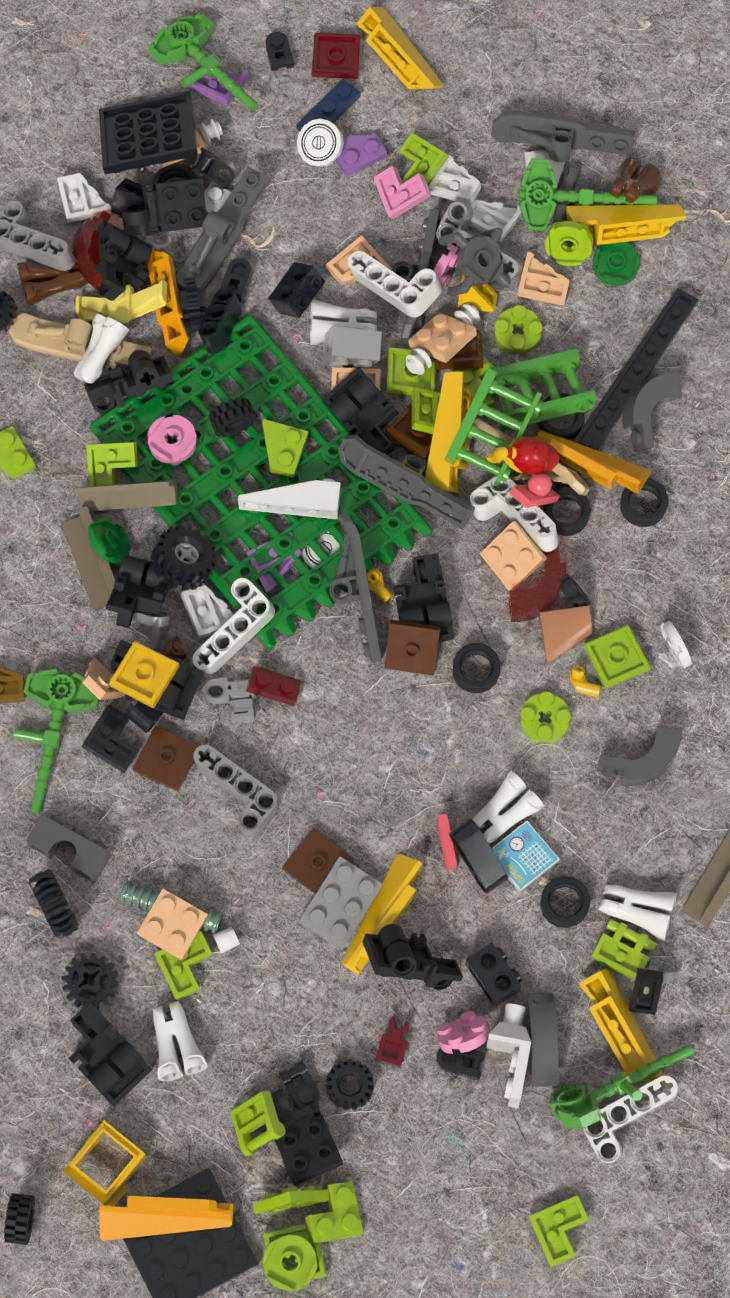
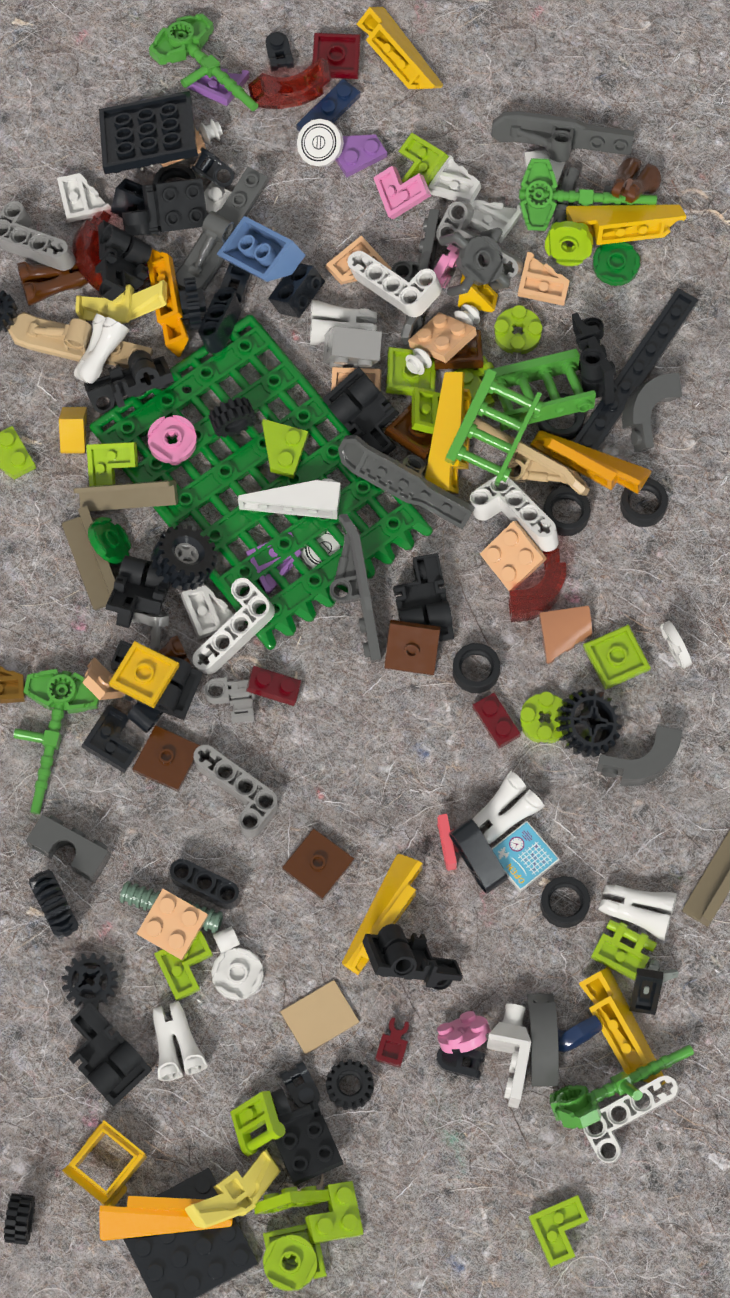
light grey plate [297,856,383,950] -> none
yellow arm [367,568,394,603] -> none
black brick [465,943,522,1008] -> none
red hair [487,436,559,474] -> none
coral tile [510,473,560,508] -> none
black plate [559,573,591,607] -> none
yellow arm [569,666,601,698] -> none
none -> yellow slope [59,407,87,453]
none -> black beam [170,859,240,910]
none -> light yellow plate [185,1149,281,1229]
none -> white tile [211,948,264,1001]
none -> medium blue slope [217,216,306,282]
none -> clear red arch [248,58,331,109]
none -> tan piece [280,980,360,1055]
none -> dark red plate [472,693,521,749]
none -> black gear [555,689,623,757]
none -> dark blue arm [558,1015,602,1053]
none -> black plate [572,312,617,405]

